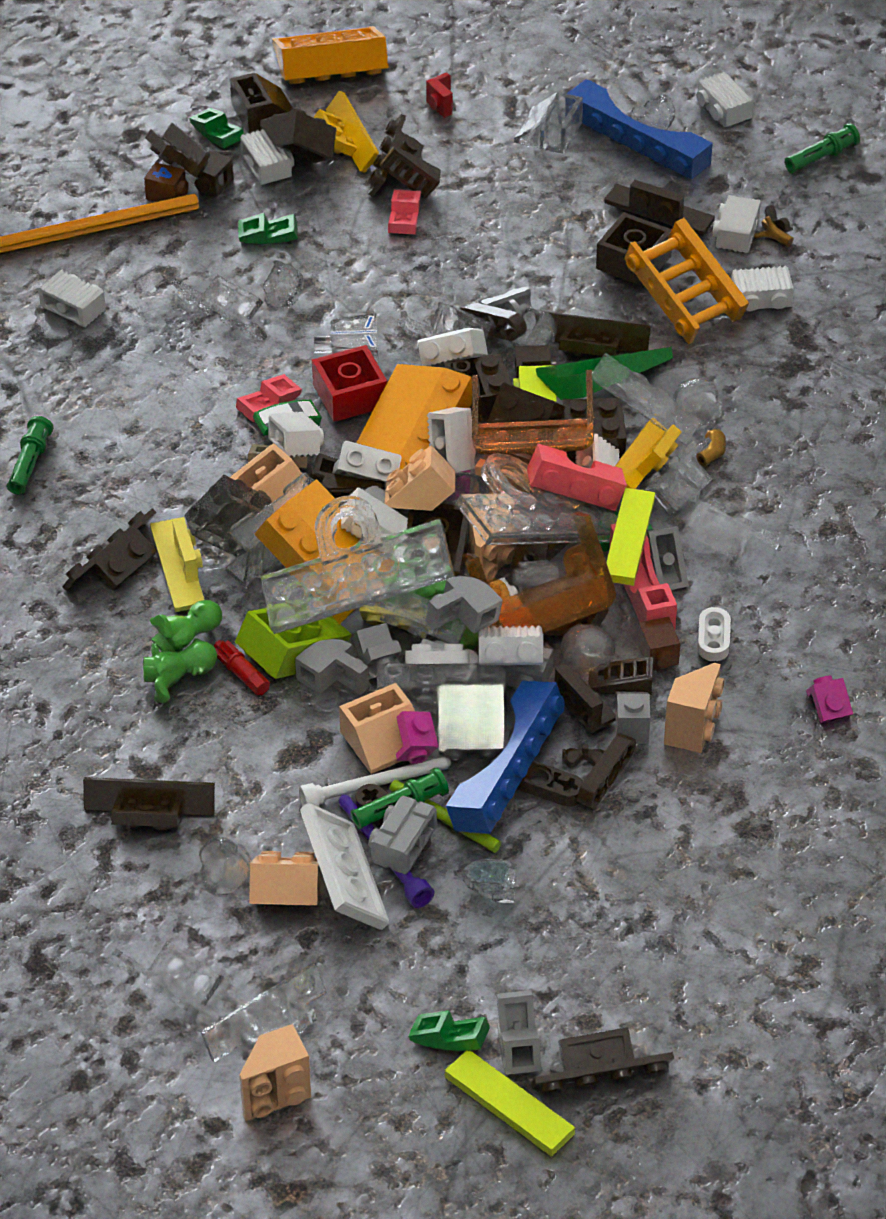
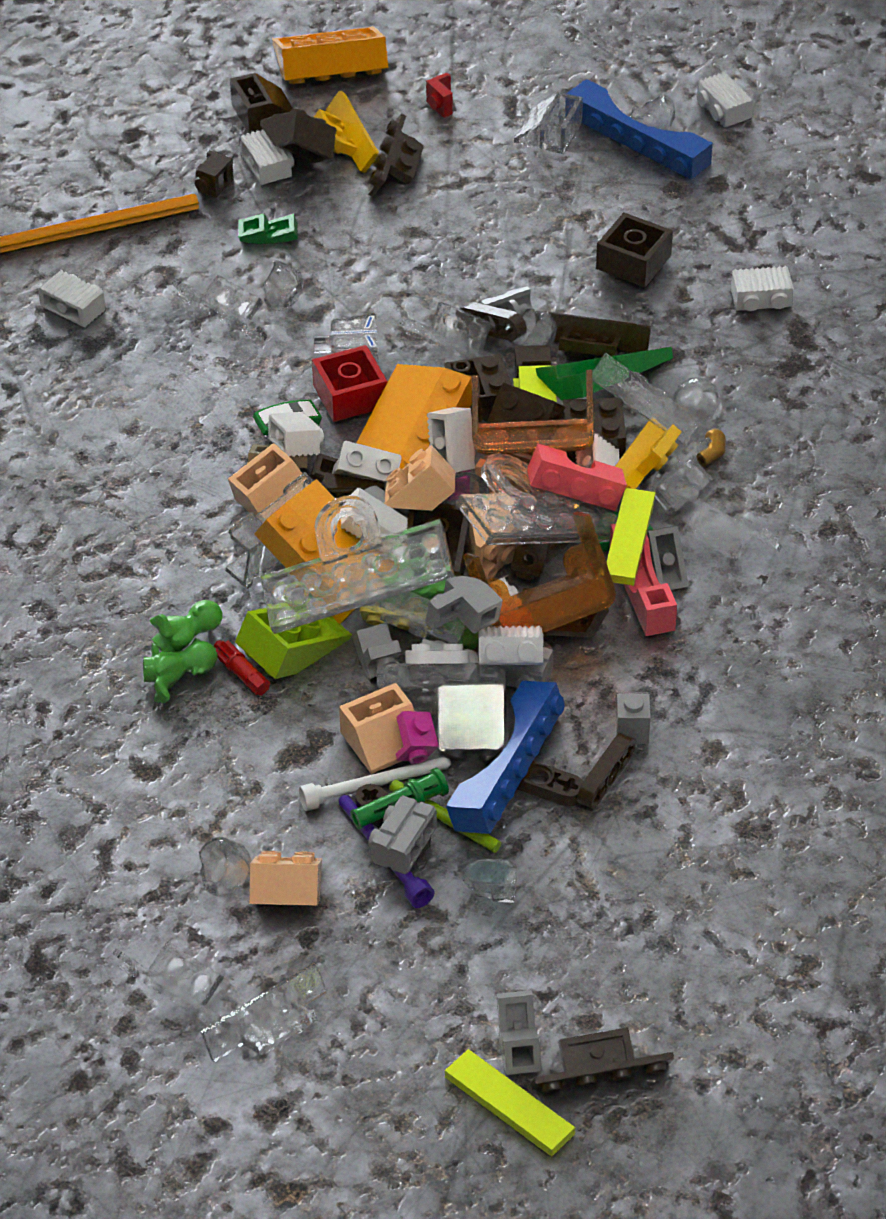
green pin [6,416,54,495] -> none
dark brown bracket [62,508,158,591] -> none
dark brown bracket [83,777,215,830] -> none
reddish brown brick [144,162,189,202] -> none
dark brown bracket [145,122,210,177] -> none
light yellow bracket [150,517,204,612] -> none
clear smoke brick [184,475,274,556] -> none
green slope [189,108,244,148] -> none
coral slope [236,374,302,423] -> none
light nougat slope [239,1024,311,1122] -> none
light grey brick [295,639,369,695] -> none
white tile [300,803,389,930] -> none
dark brown slope [380,146,441,199] -> none
coral slope [388,190,421,235] -> none
green slope [408,1010,490,1051] -> none
white brick [418,328,488,367] -> none
clear brick [512,560,559,592] -> none
dark brown bracket [554,663,616,734] -> none
clear hair [561,624,616,674] -> none
dark brown piece [562,744,605,768] -> none
dark brown slope [588,657,653,695] -> none
dark brown bracket [604,179,715,236] -> none
light orange fence [624,218,749,345] -> none
reddish brown brick [638,617,680,670] -> none
light nougat slope [664,663,725,753] -> none
white plate [698,607,731,661] -> none
white brick [712,195,761,254] -> none
pearl gold bar [754,216,794,247] -> none
dark brown piece [764,205,793,233] -> none
green pin [784,123,861,173] -> none
dark pink bracket [806,675,853,724] -> none

